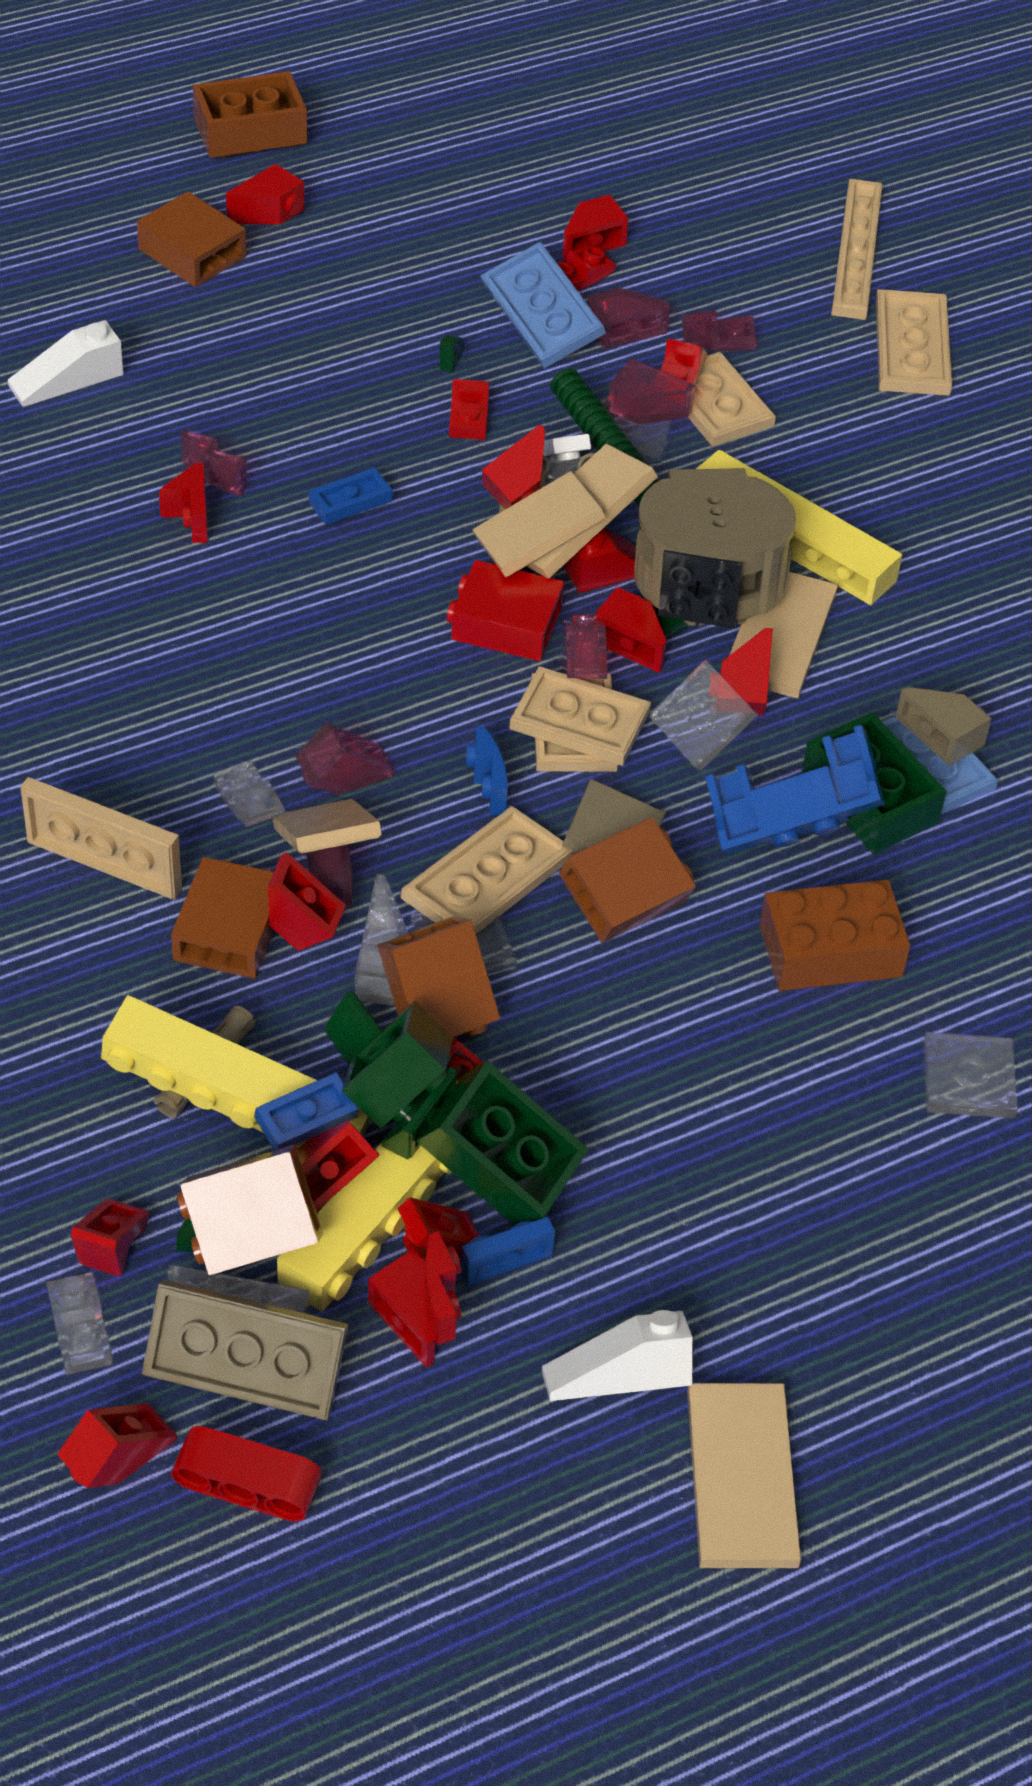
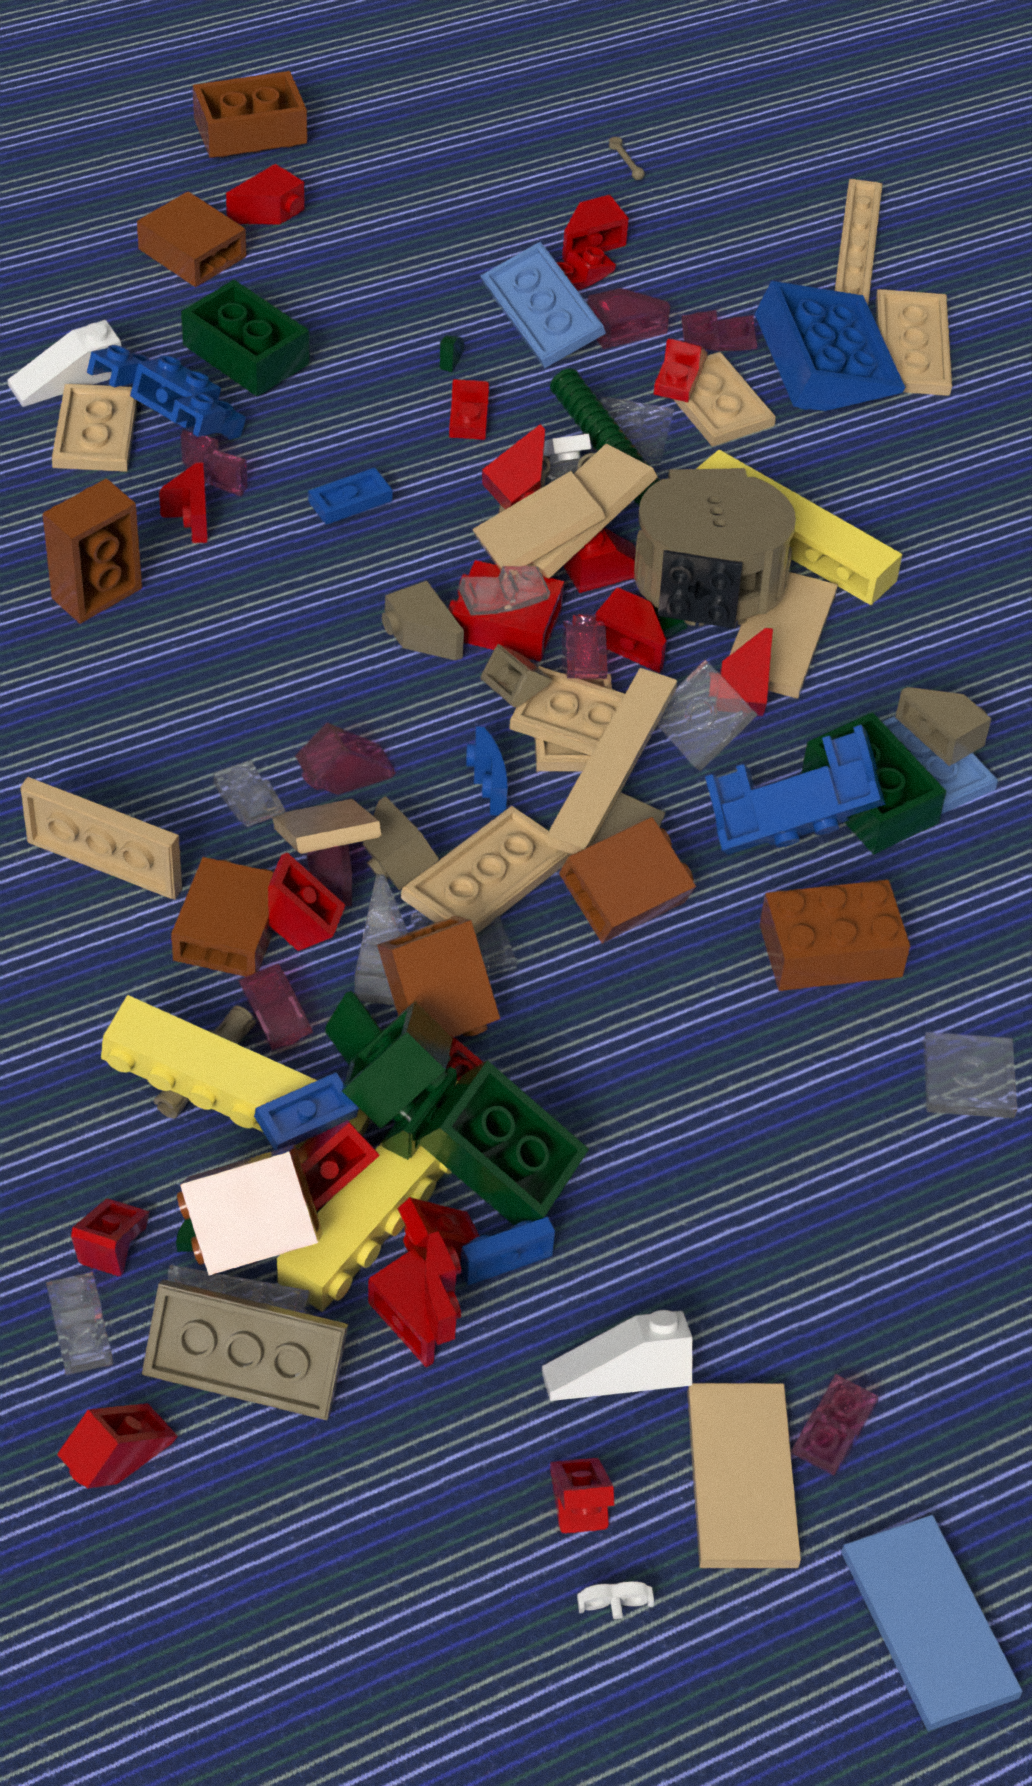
red beam [170,1426,323,1522] -> none
clear pink slope [607,359,695,424] -> none
none -> dark orange brick [42,478,142,624]
none -> tan tile [52,384,138,472]
none -> blue bracket [87,345,246,440]
none -> dark green brick [181,279,309,397]
none -> clear pink slope [238,963,313,1050]
none -> dark tan slope [363,796,439,890]
none -> dark tan slope [382,581,464,661]
none -> clear slope [458,566,550,615]
none -> dark tan slope [480,644,552,708]
none -> tan tile [546,668,677,854]
none -> red slope [550,1458,615,1533]
none -> white piece [577,1581,654,1619]
none -> dark tan hinge [609,137,645,180]
none -> blue slope [755,281,906,411]
none -> clear pink slope [791,1374,879,1476]
none -> medium blue tile [841,1514,1023,1731]

